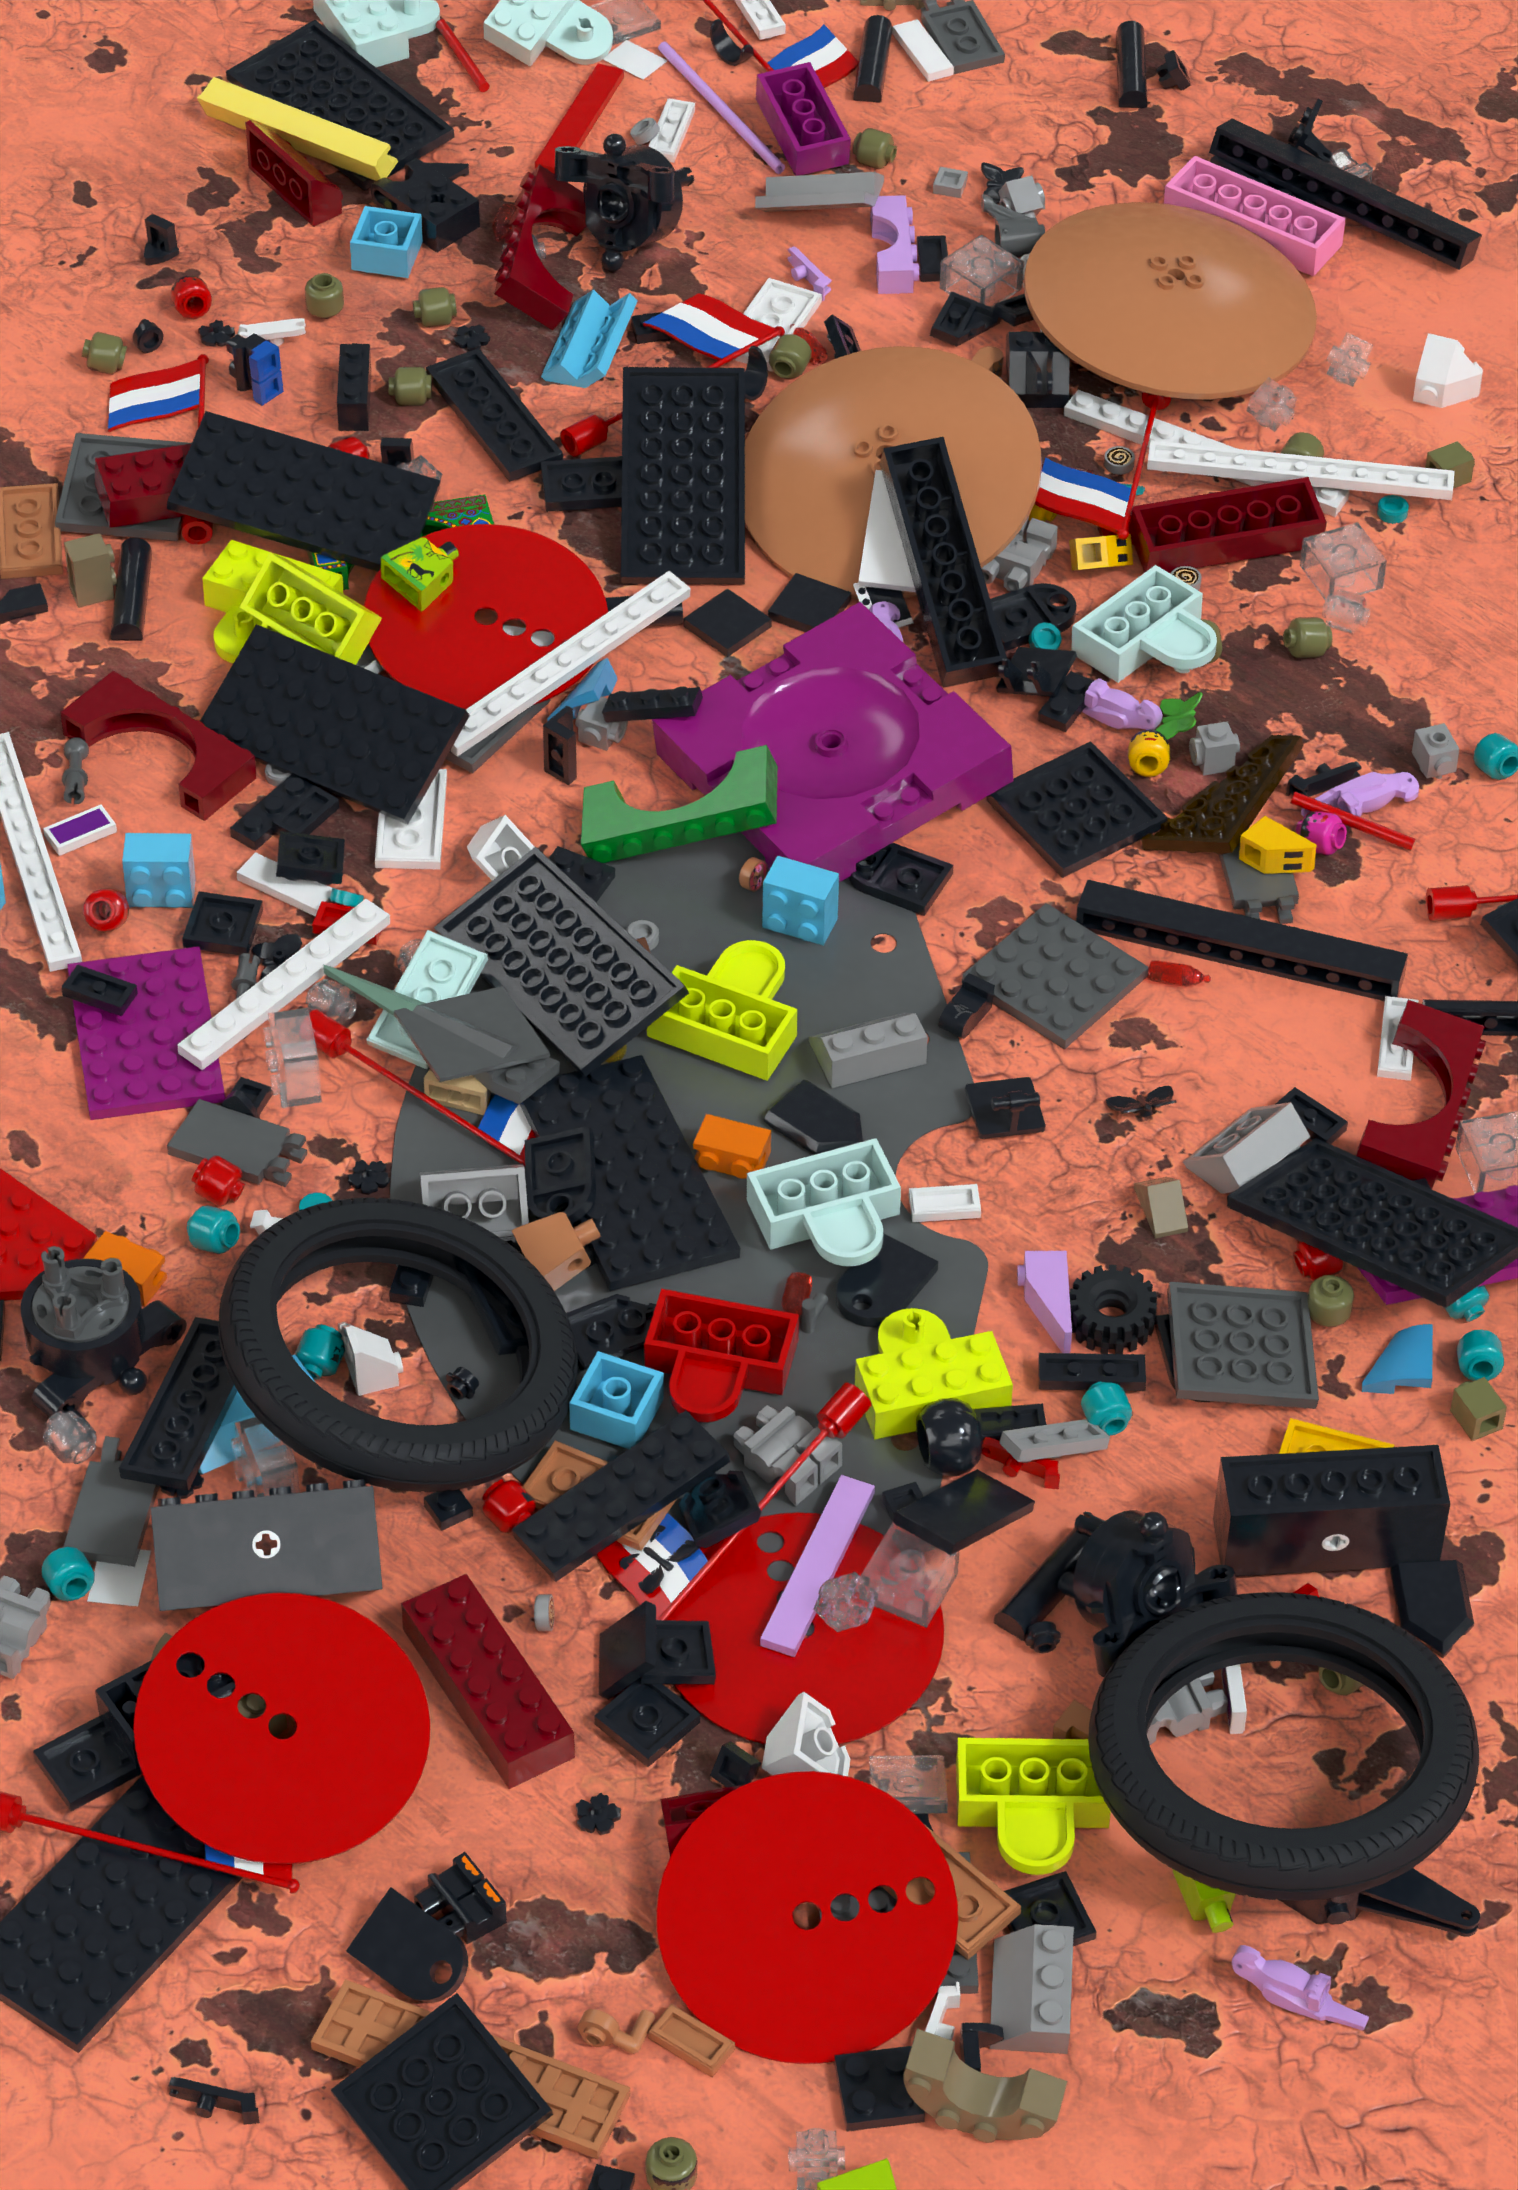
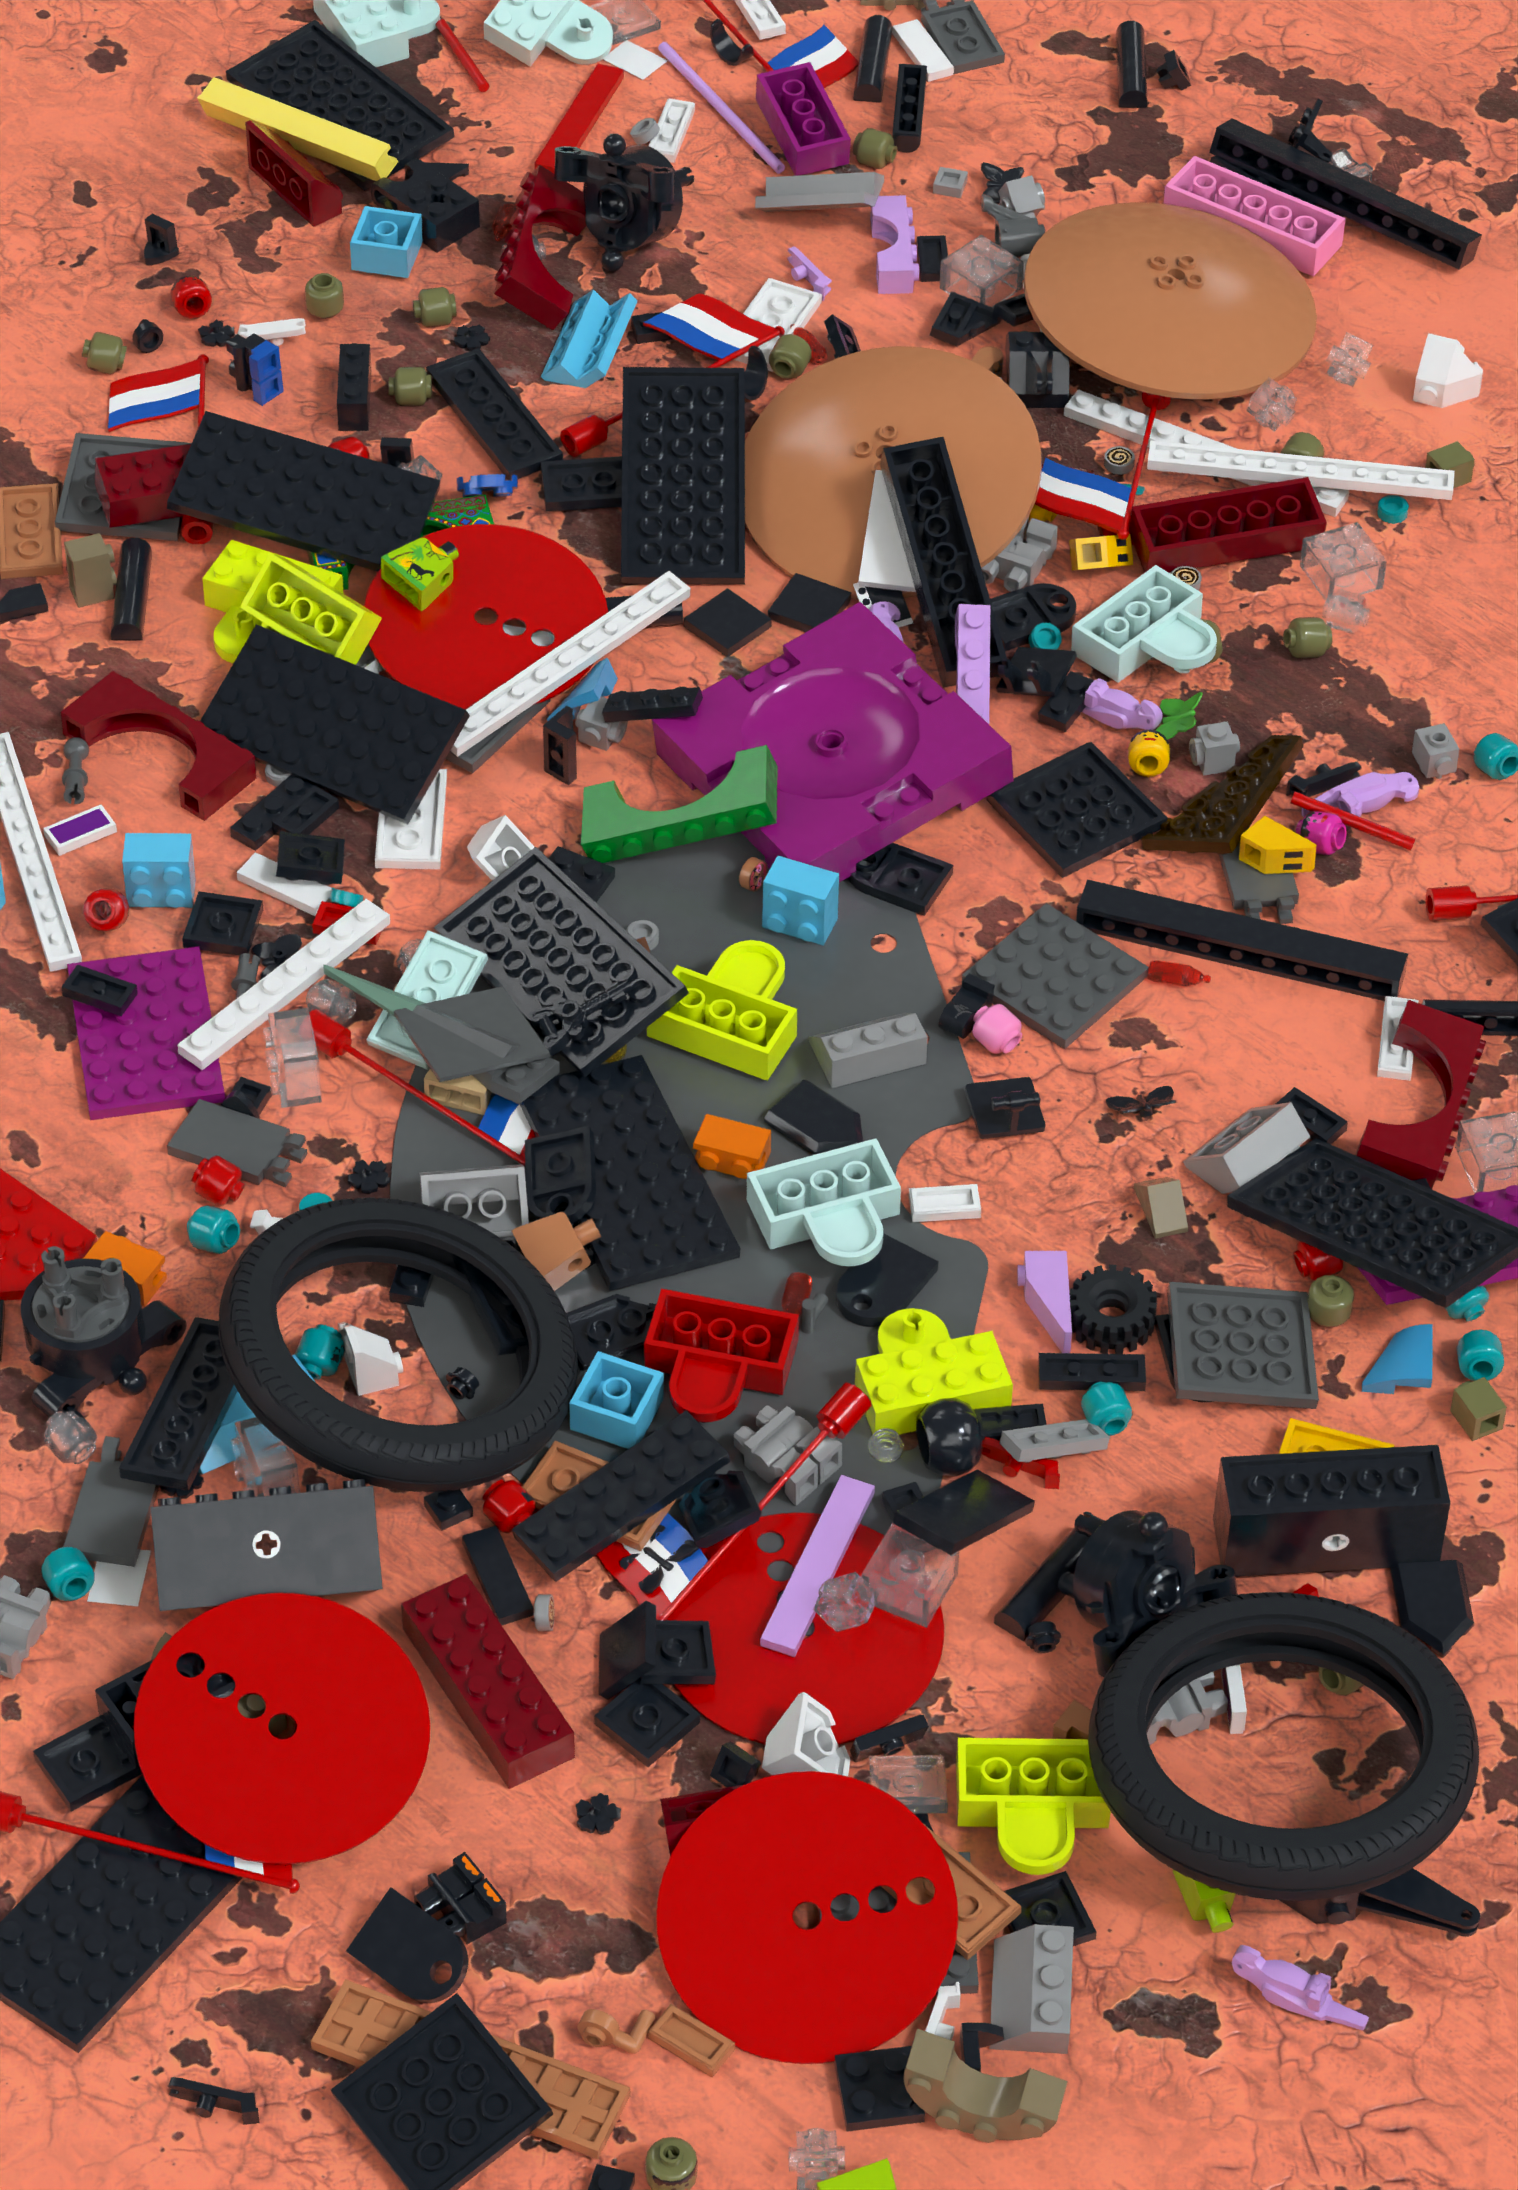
none -> blue plate [456,474,518,498]
none -> black tile [462,1526,534,1625]
none -> black piece [526,979,633,1056]
none -> black plate [850,1714,929,1762]
none -> clear plate [868,1428,904,1463]
none -> black brick [892,64,927,153]
none -> lavender arch [955,604,990,724]
none -> bright pink head [972,1004,1022,1054]

